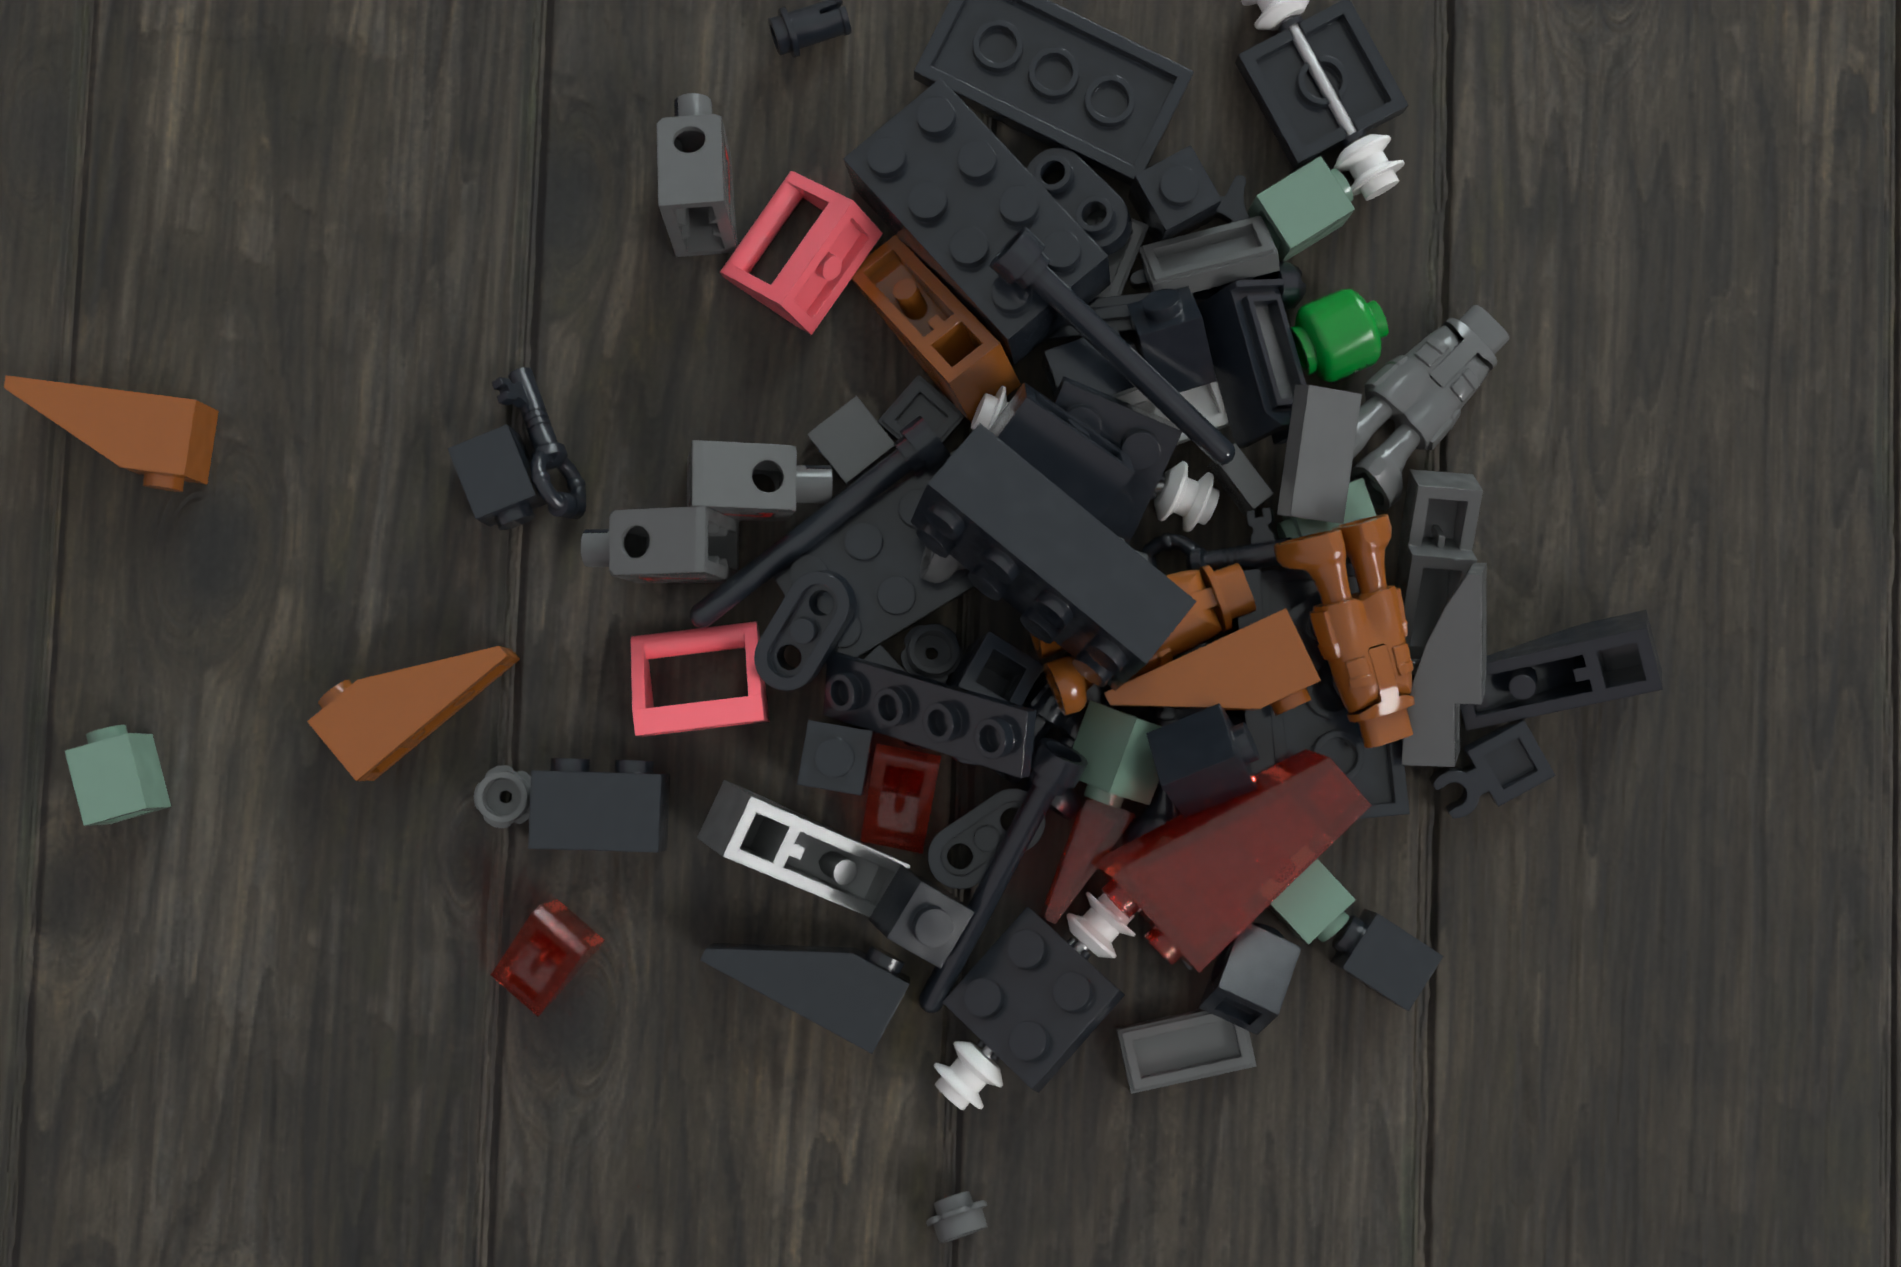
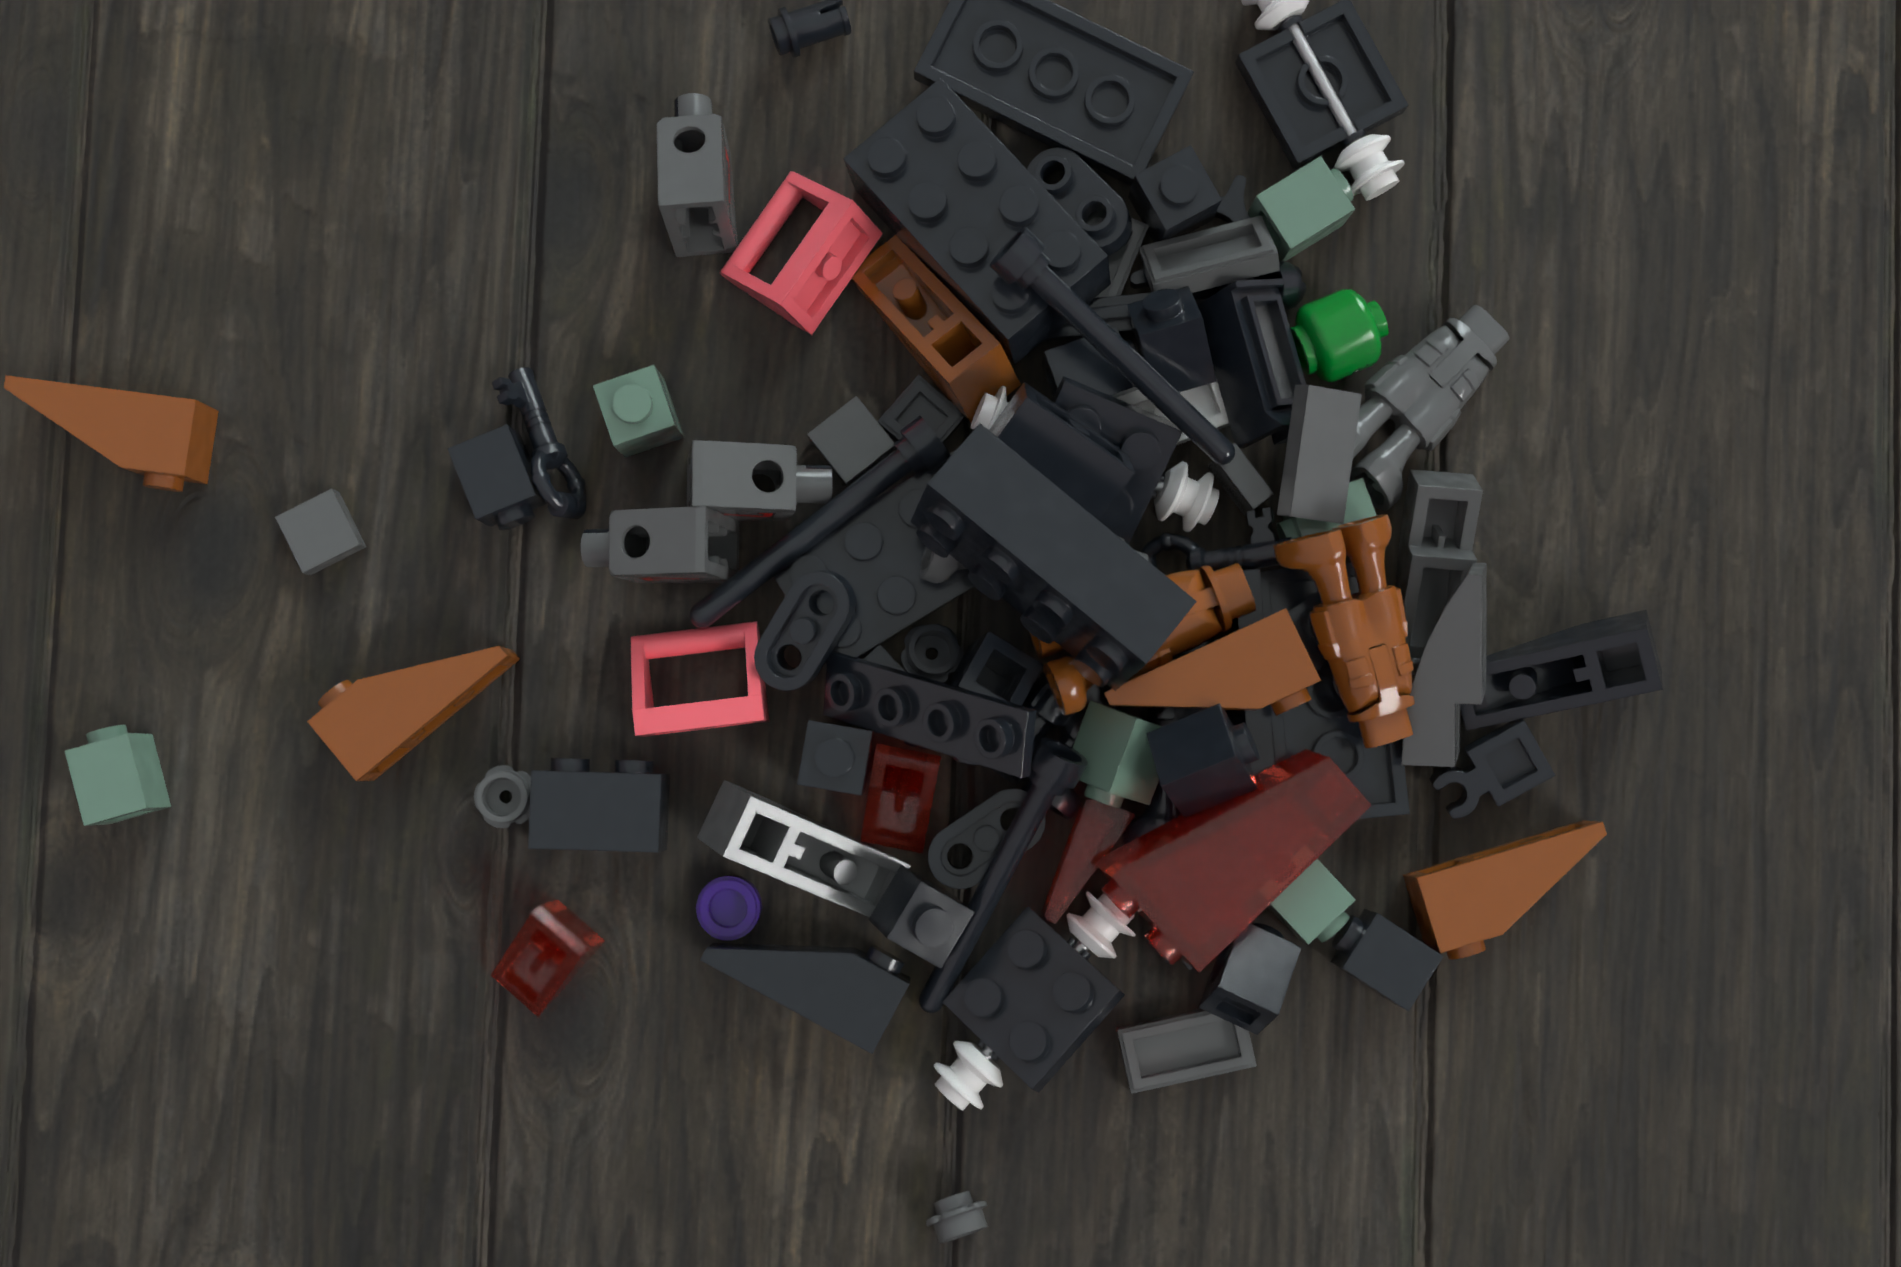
none -> dark grey tile [275,489,366,575]
none -> sand green brick [593,365,684,458]
none -> dark purple tile [696,875,762,940]
none -> dark orange slope [1403,820,1607,960]

